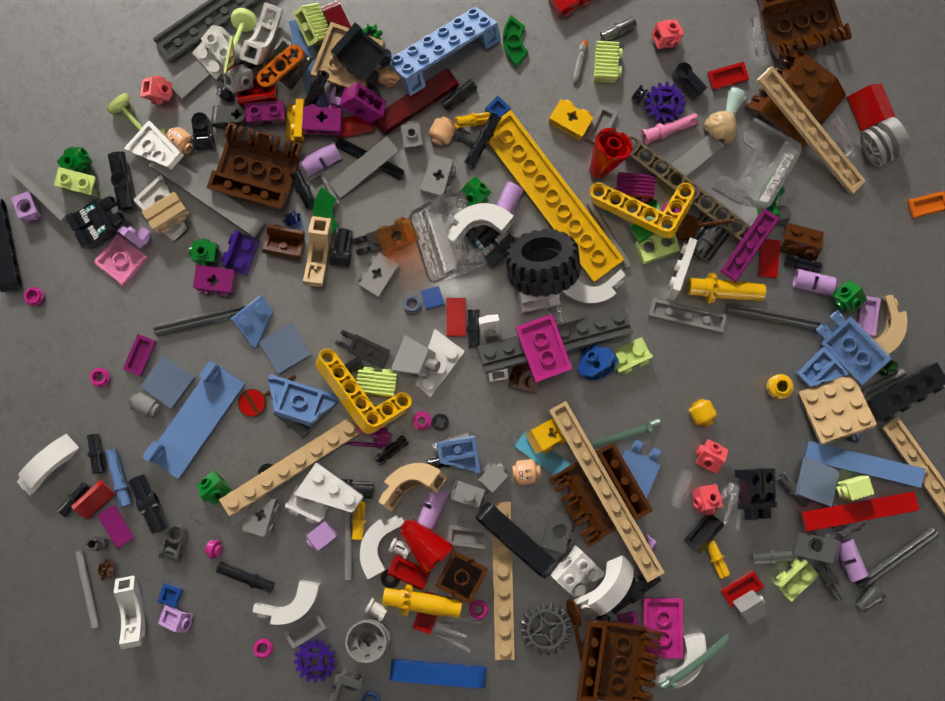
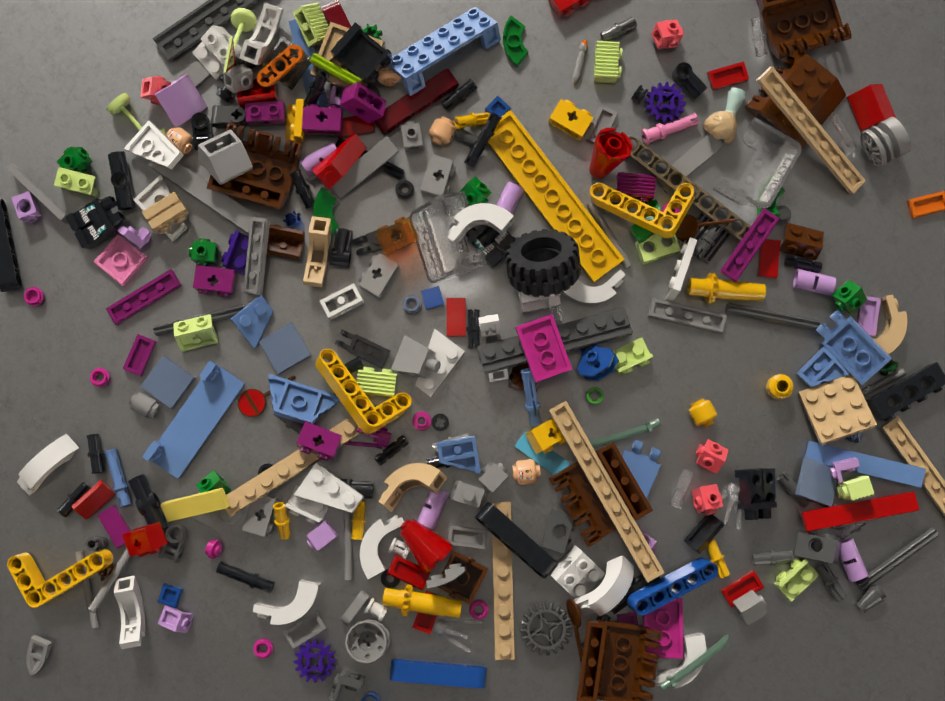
none -> yellow beam [7,549,113,608]
none -> light grey plate [26,635,52,675]
none -> light grey bar [88,549,131,613]
none -> magenta tile [106,269,182,325]
none -> red brick [122,522,168,557]
none -> lavender slope [155,73,207,128]
none -> light yellow tile [160,488,230,522]
none -> yellowish green bracket [174,314,218,352]
none -> light grey slope [198,129,253,185]
none -> light grey tile [243,217,270,295]
none -> yellow axle [273,502,291,540]
none -> magenta brick [296,421,343,461]
none -> lime axle [310,53,362,85]
none -> red slope [312,133,367,190]
none -> white brick [320,283,364,320]
none -> light grey beam [340,590,369,626]
none -> black plate [395,180,414,199]
none -> light grey slope [426,563,467,589]
none -> medium blue pin [521,368,542,426]
none -> bright green bush [586,387,604,405]
none -> blue beam [627,557,718,616]
none -> lavender bracket [830,457,860,483]

